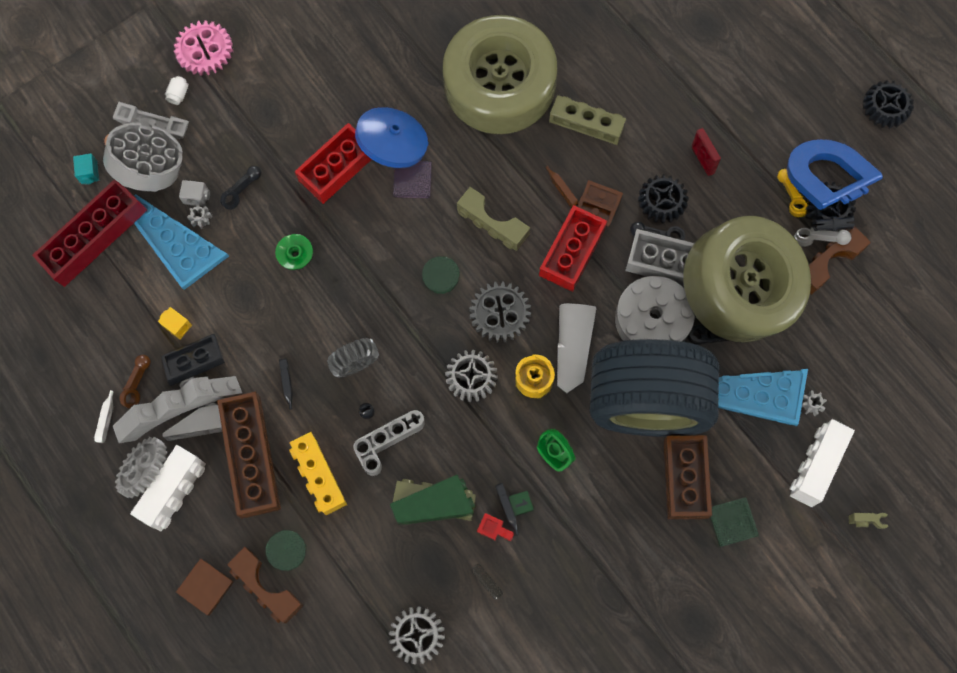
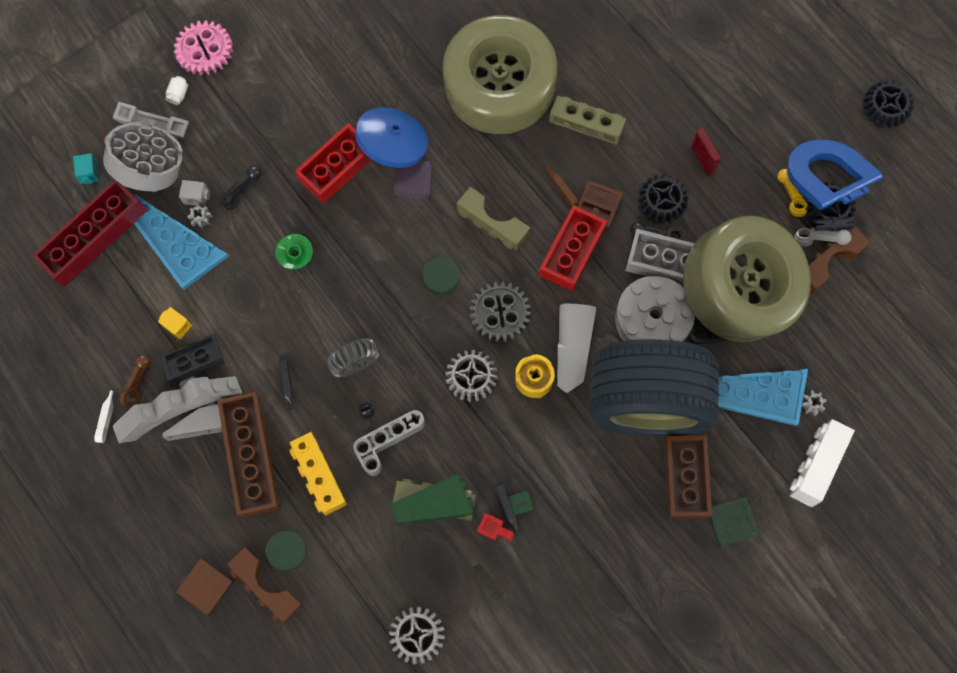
light grey gear [115,437,167,498] -> none
white brick [131,445,206,532] -> none
green piece [536,429,576,472] -> none
olive plate [849,513,888,529] -> none

